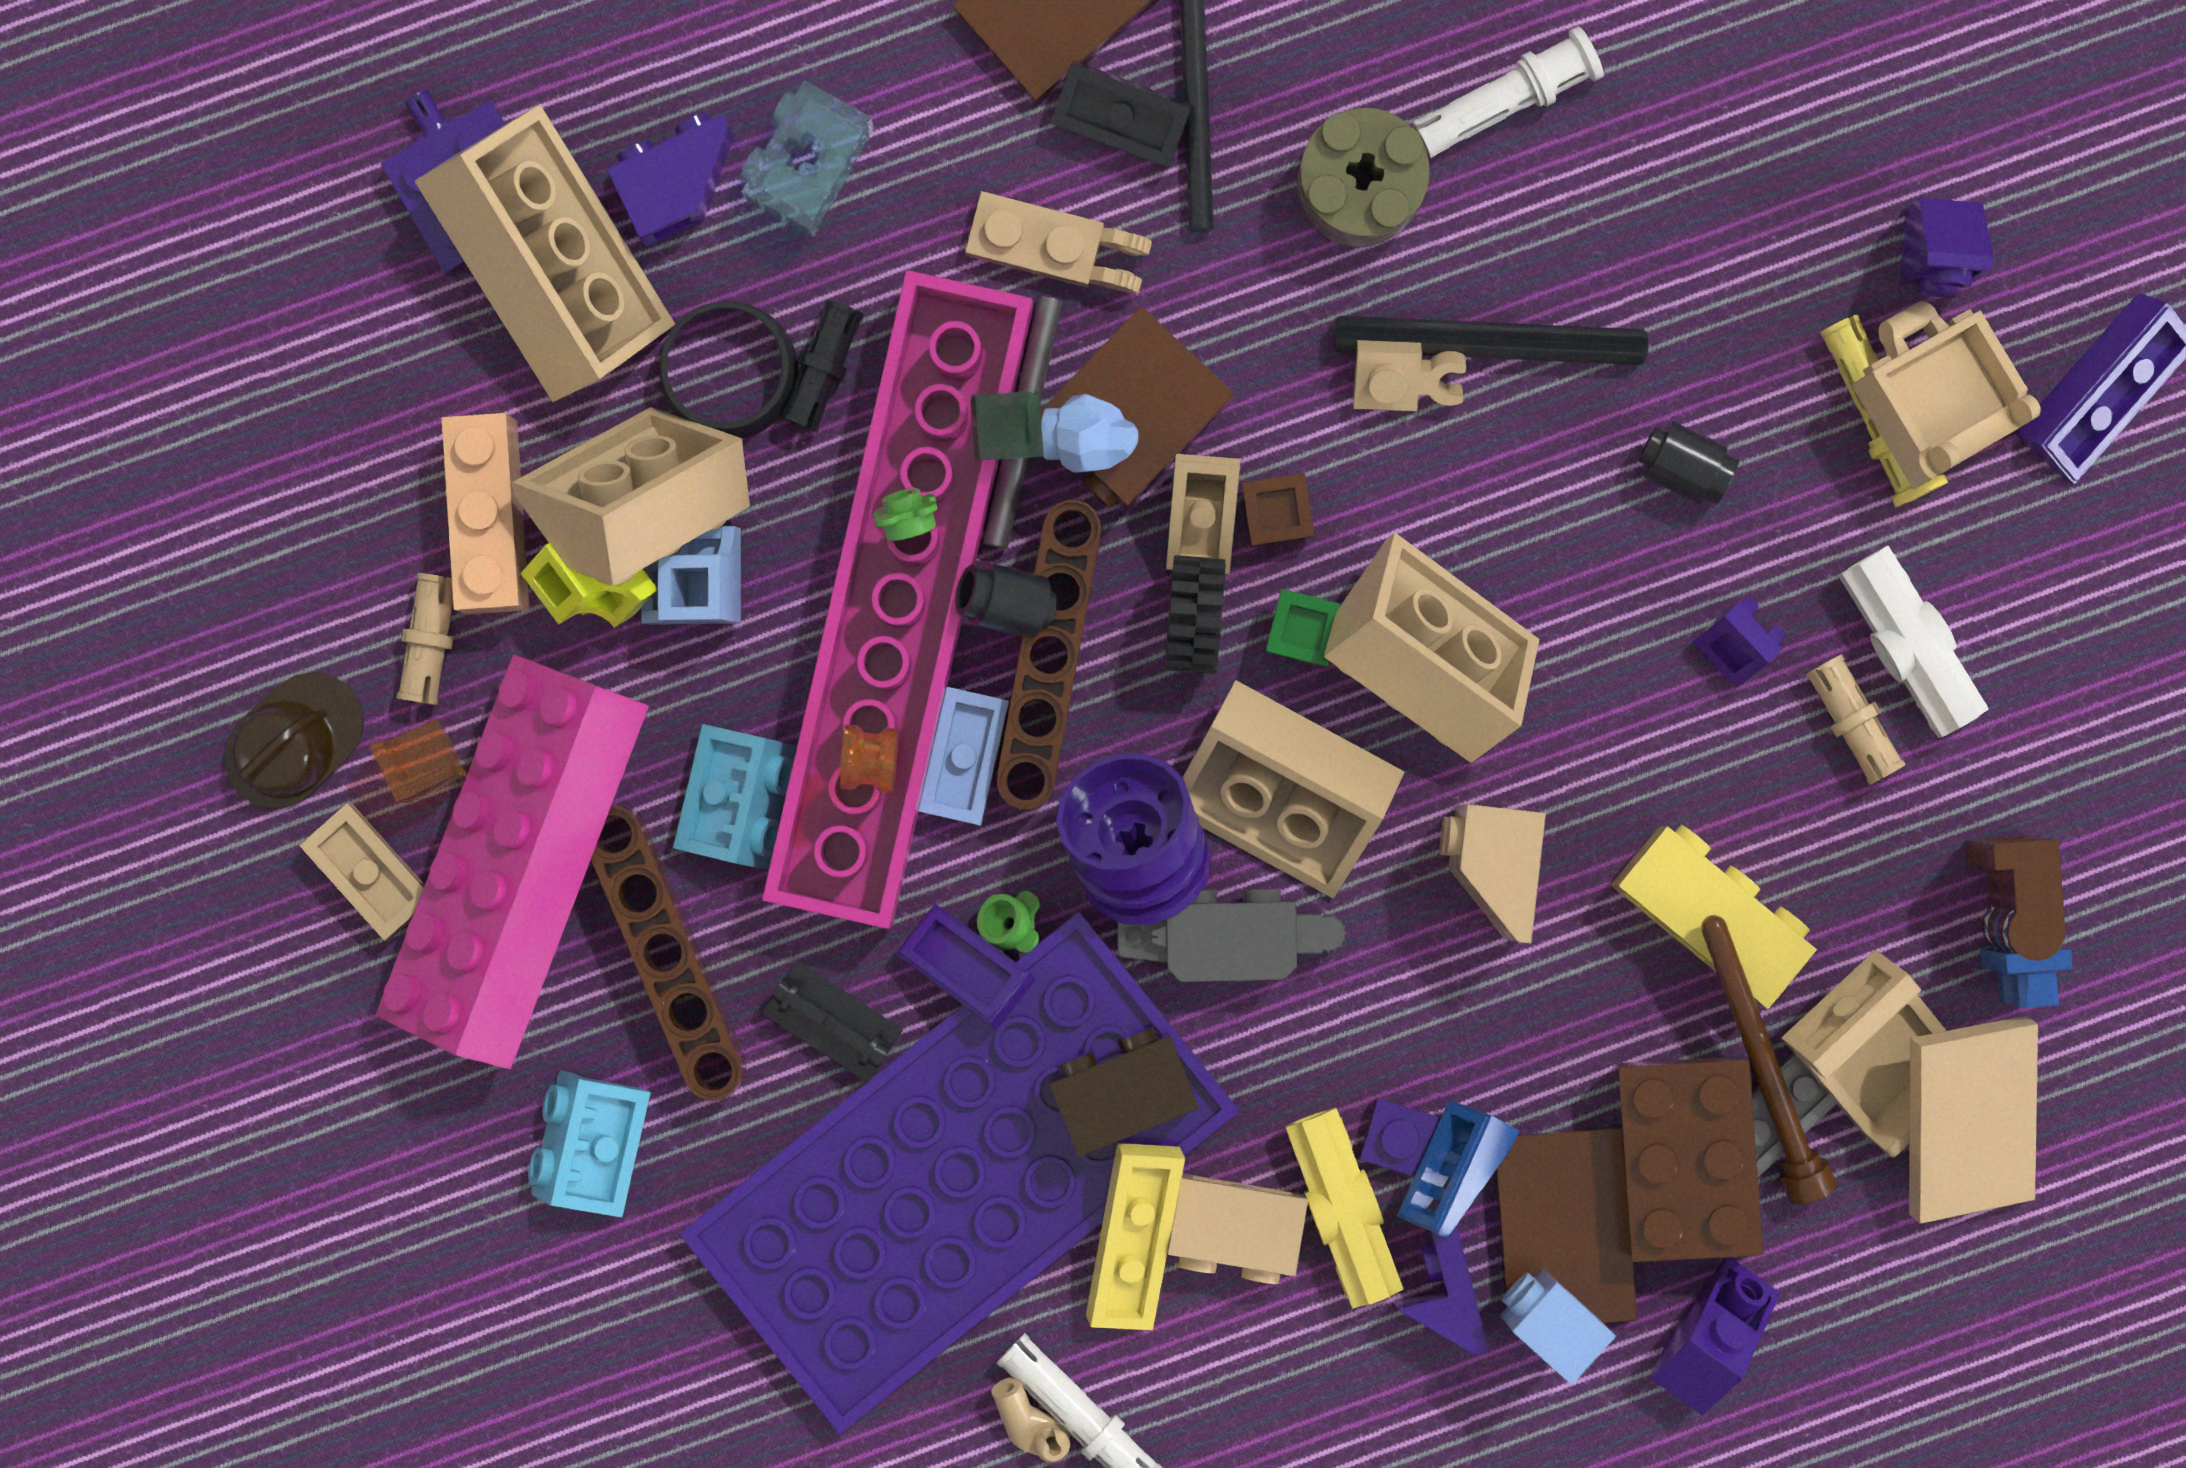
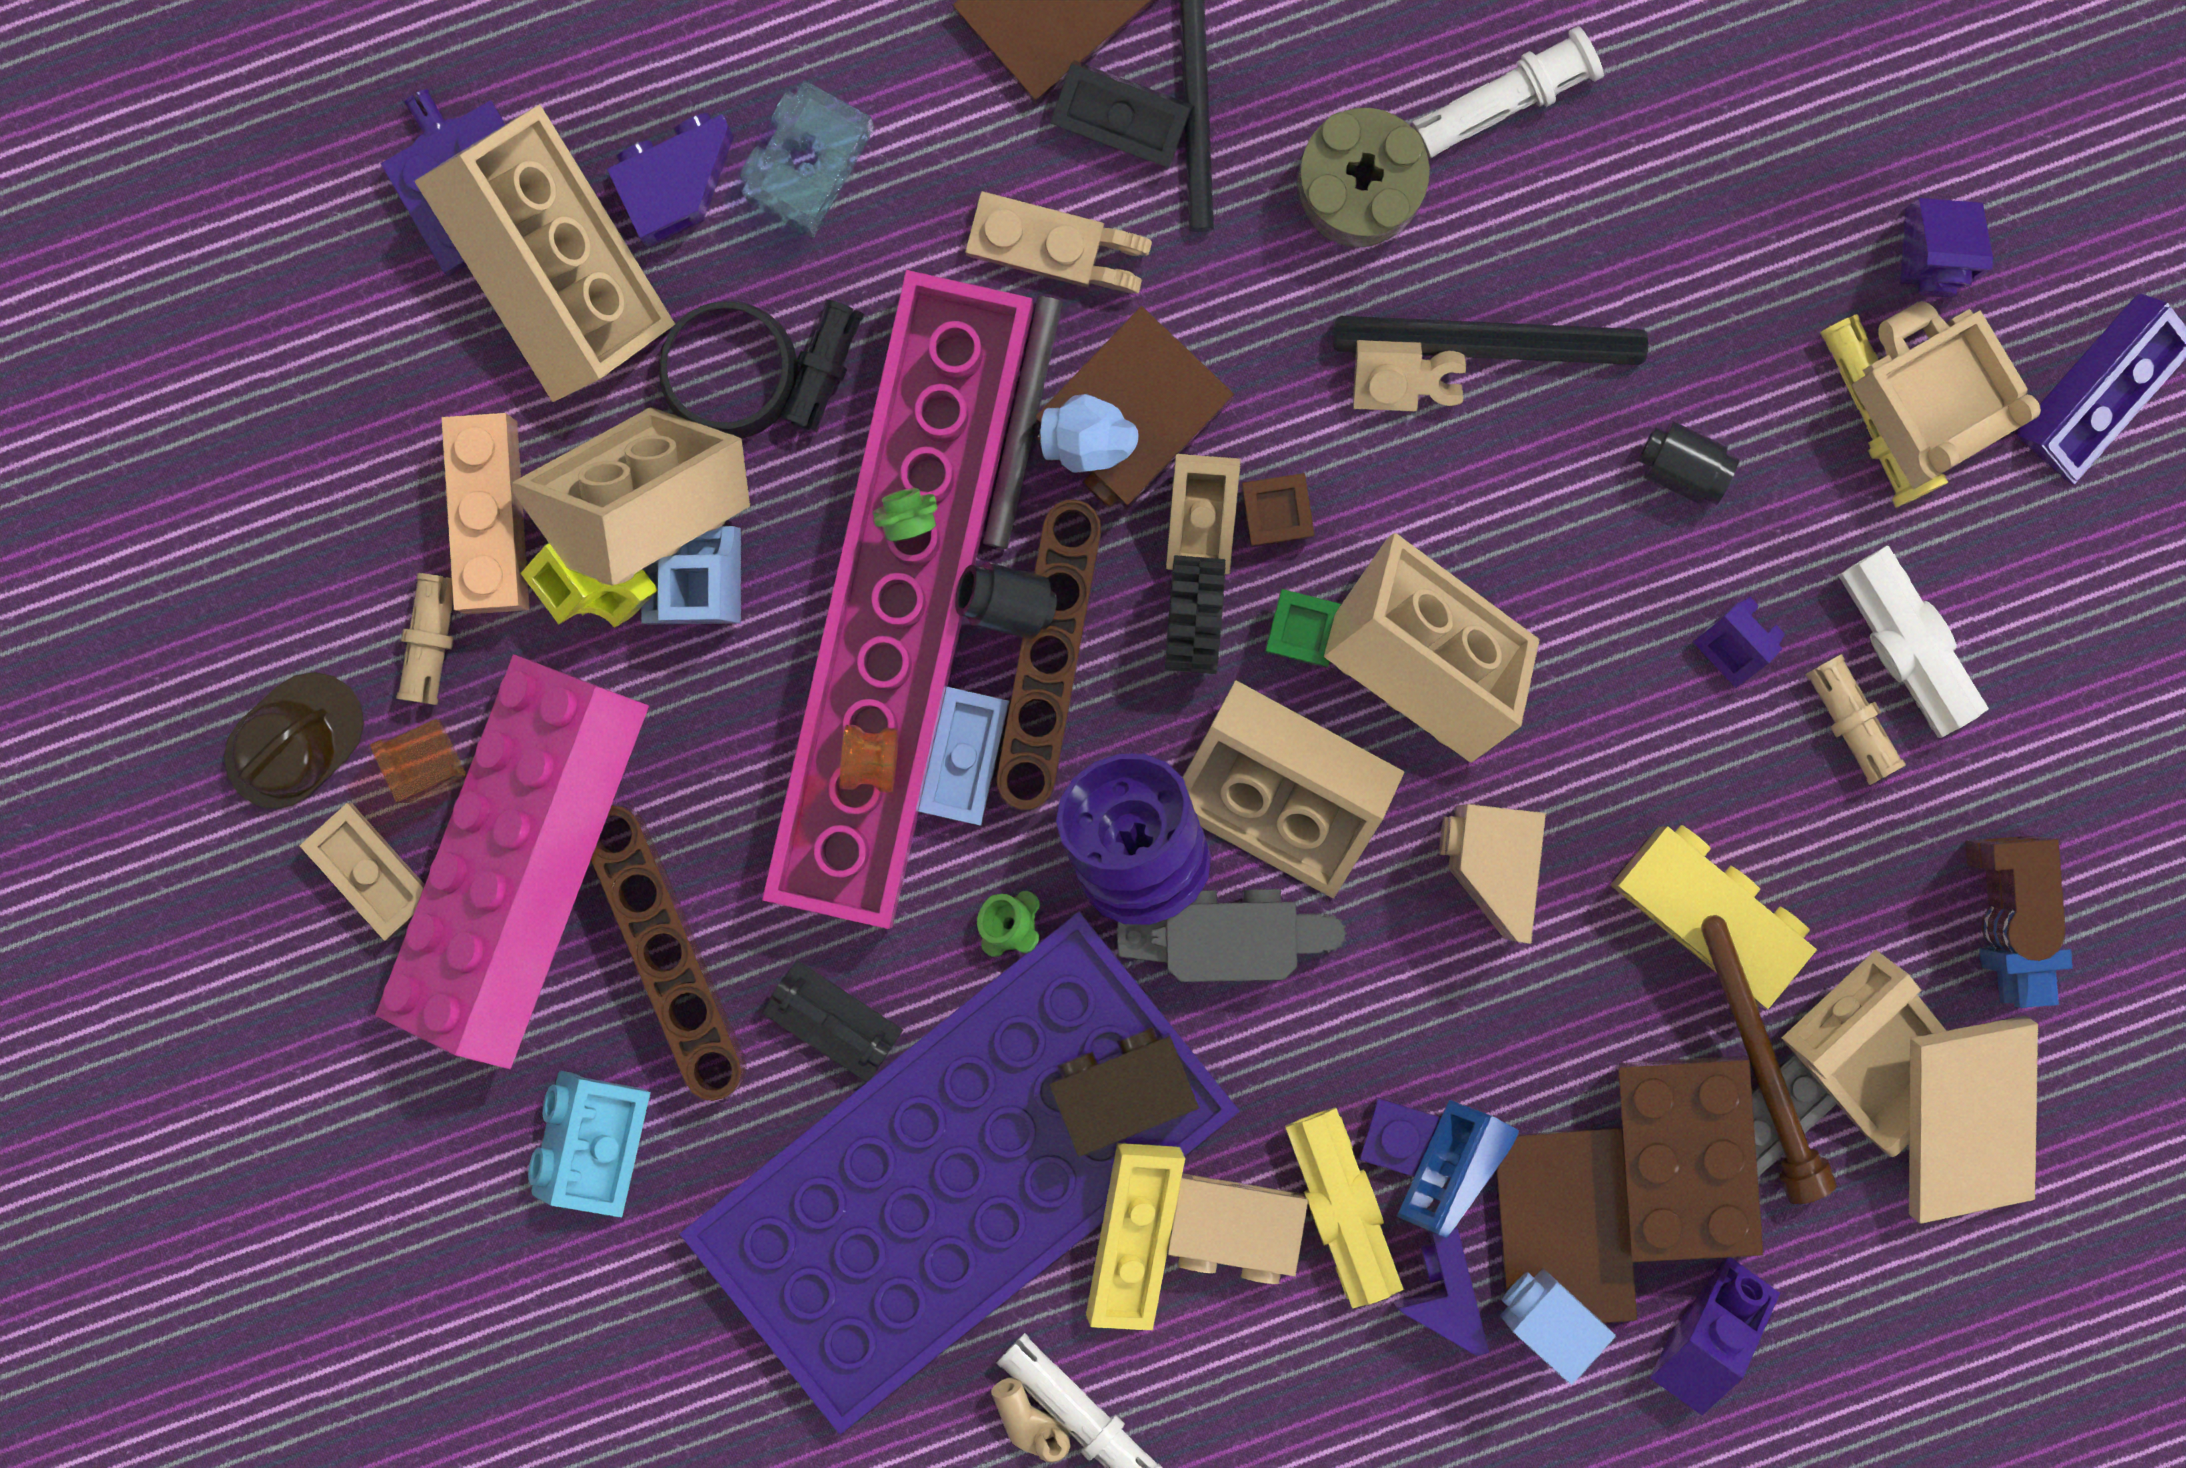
medium azure bracket [673,724,797,870] -> none
dark purple tile [896,904,1036,1030] -> none
clear green plate [970,391,1044,461] -> none

